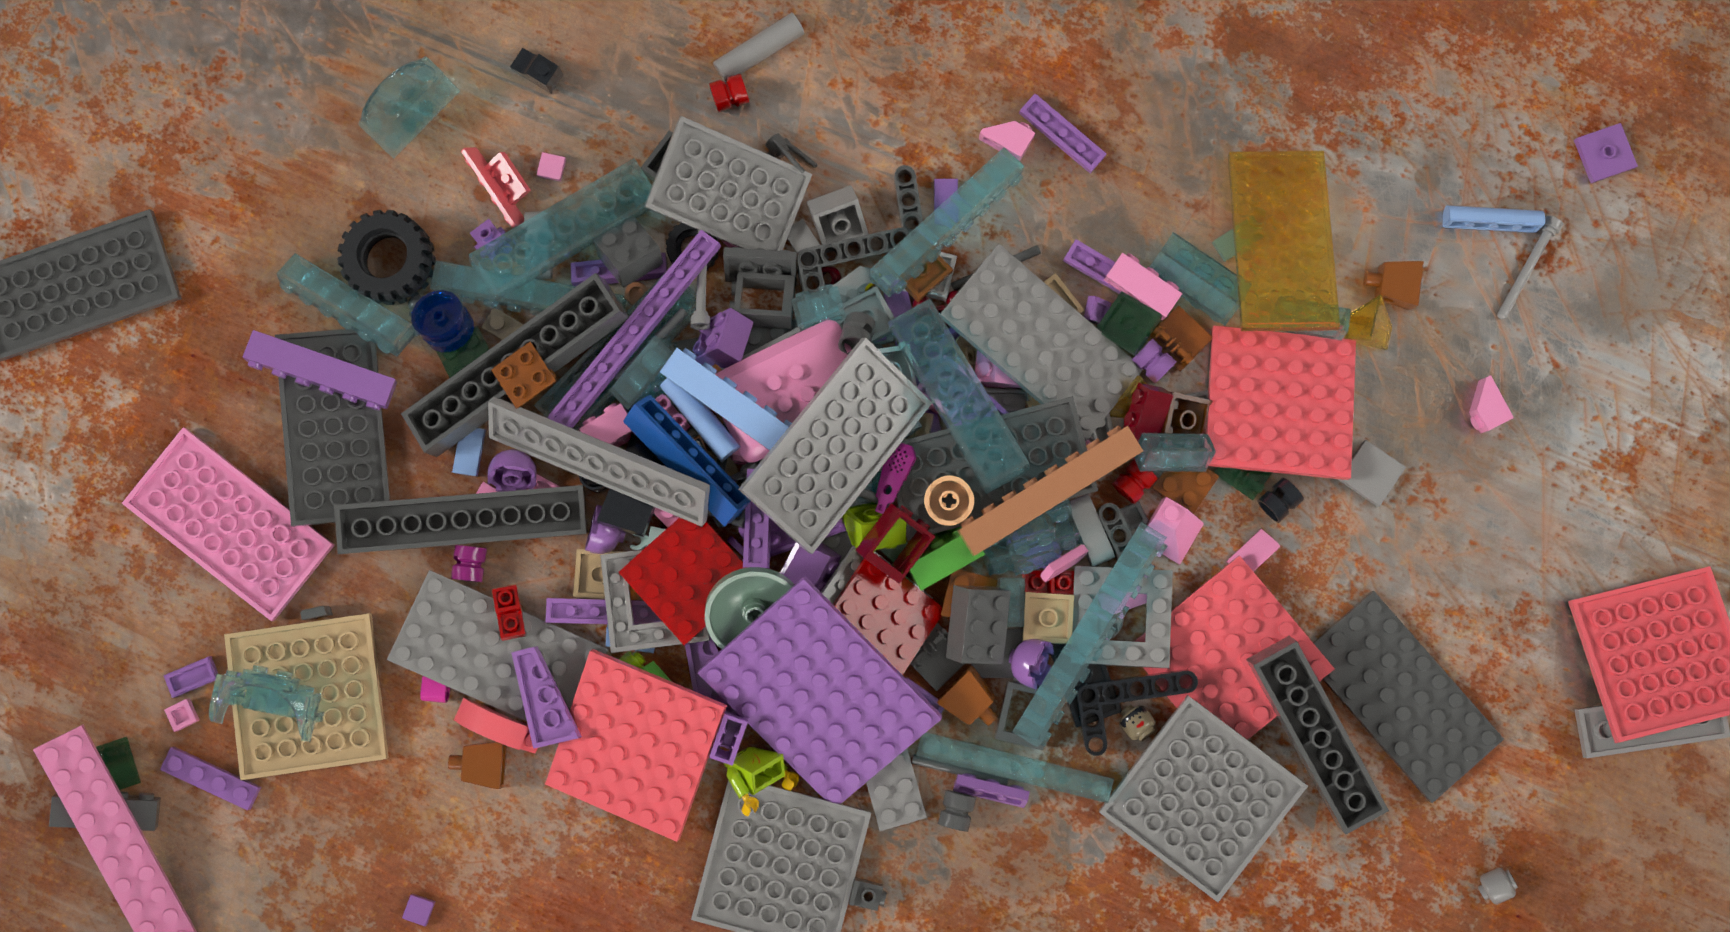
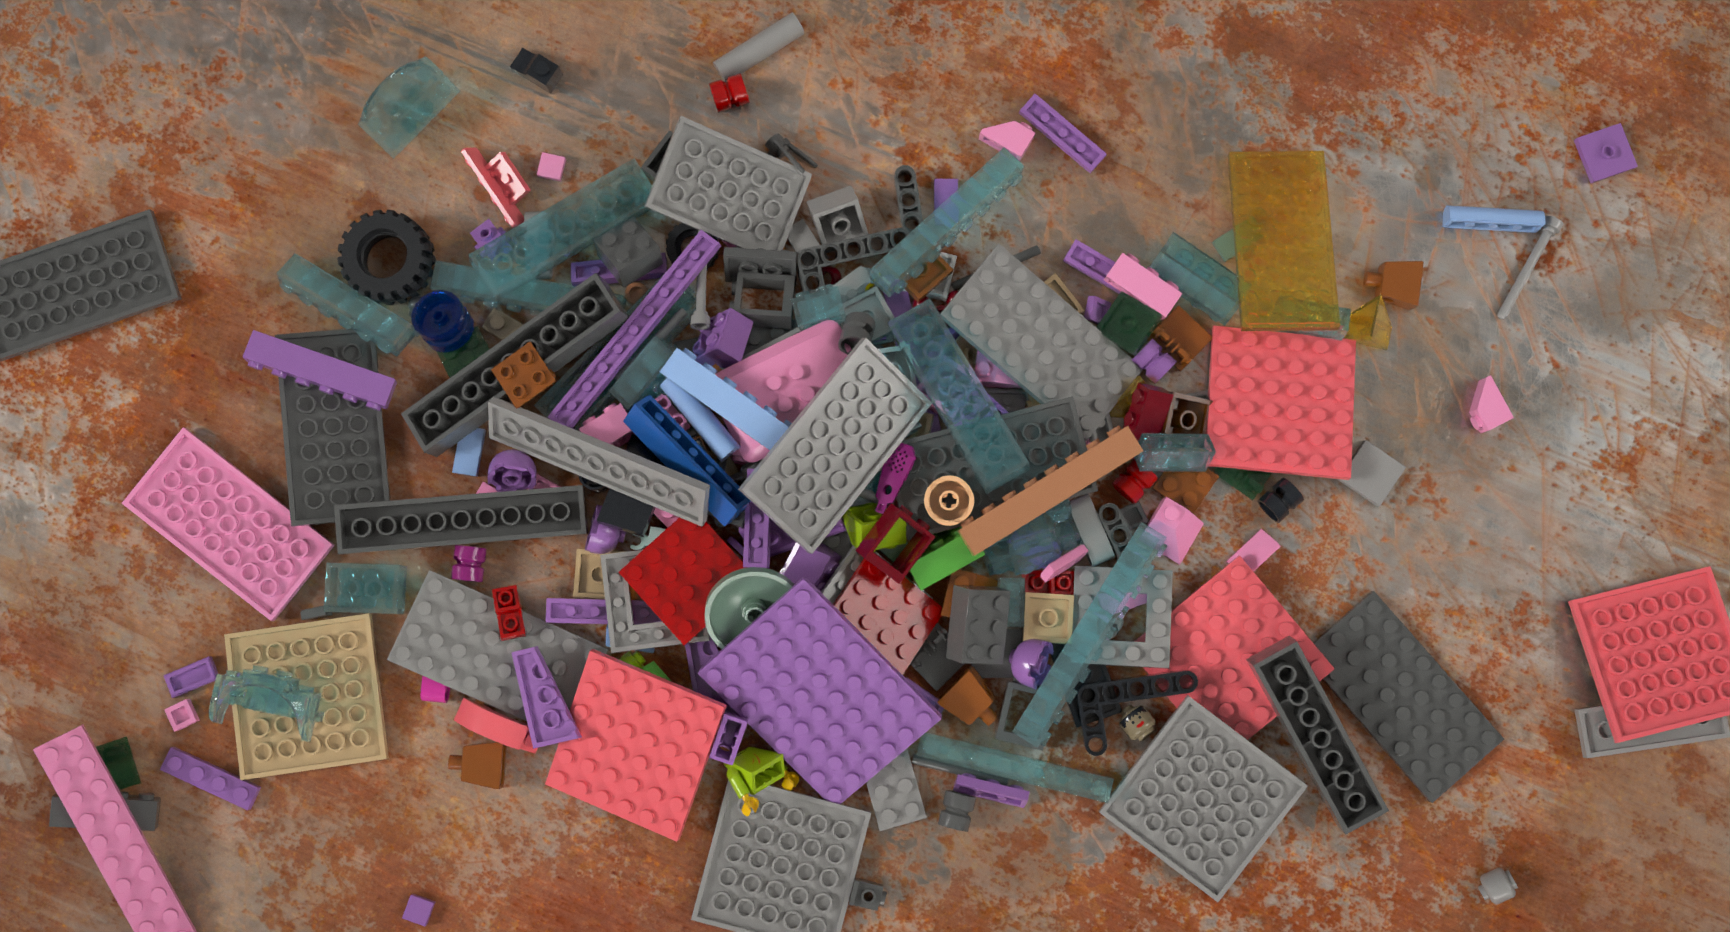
none -> clear light blue brick [323,563,407,614]

